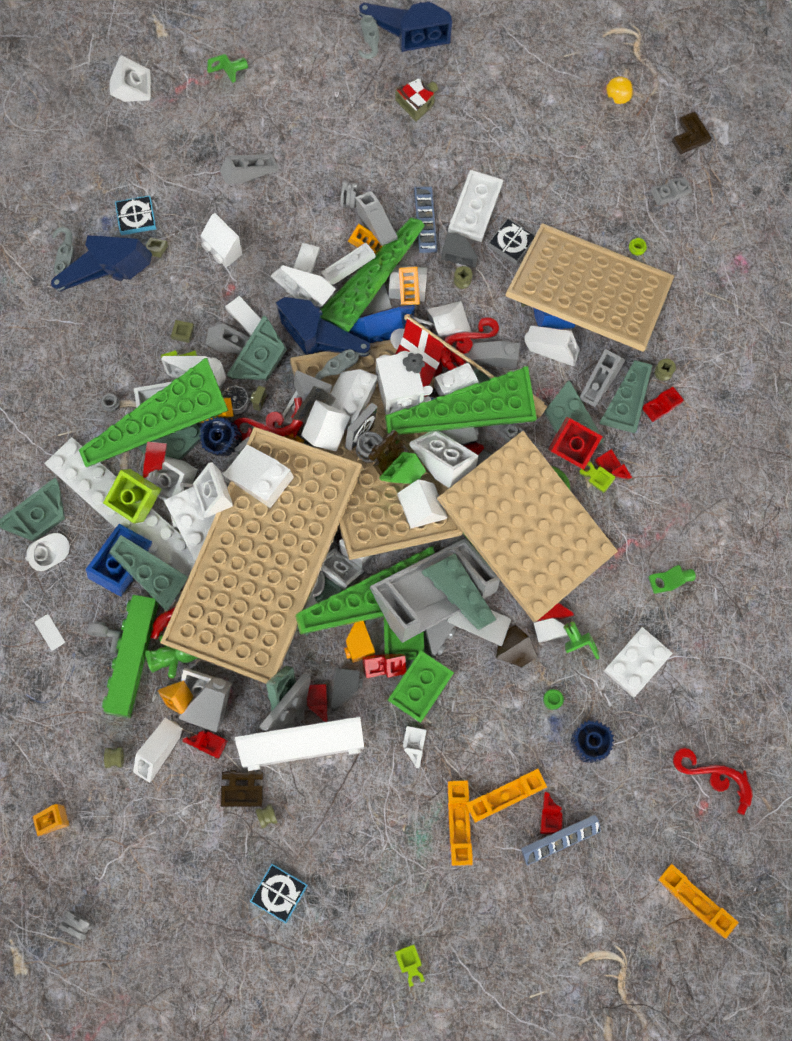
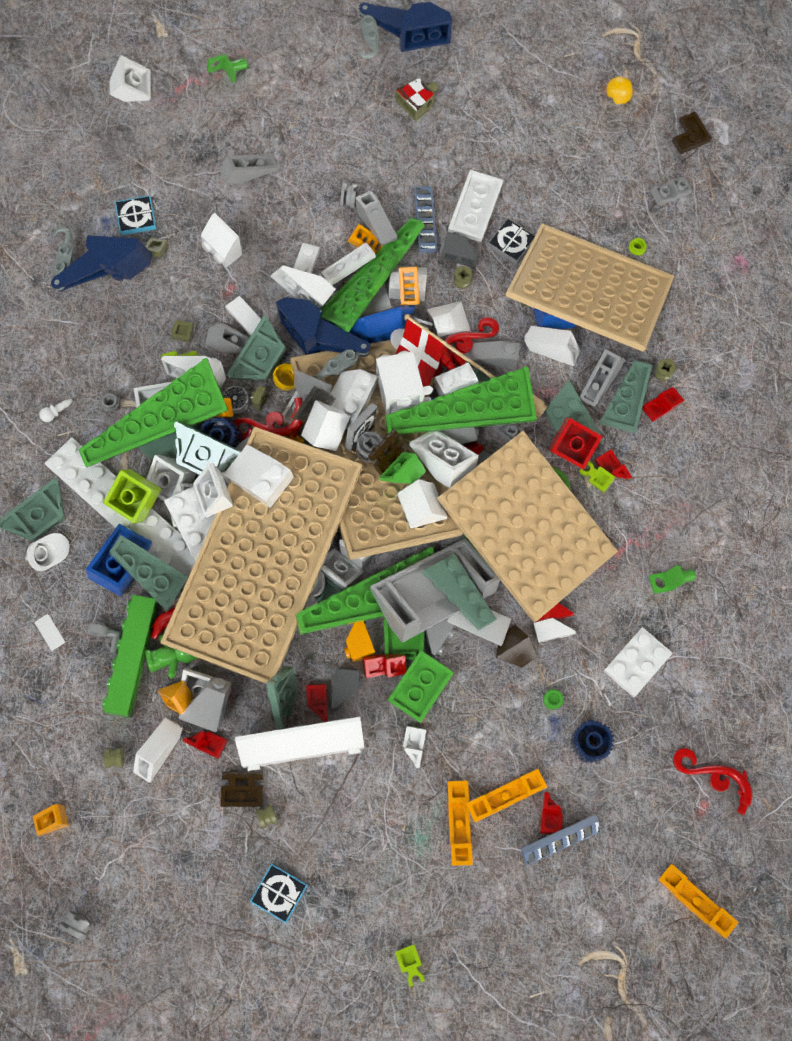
red slope [143,442,167,478] -> none
light grey wing [260,673,311,732] -> none
dark grey plant [403,353,425,373] -> none
bright green bracket [563,622,600,660] -> none
none -> white bar [39,399,73,422]
none -> wing [174,421,241,475]
none -> yellow hair [273,363,295,391]

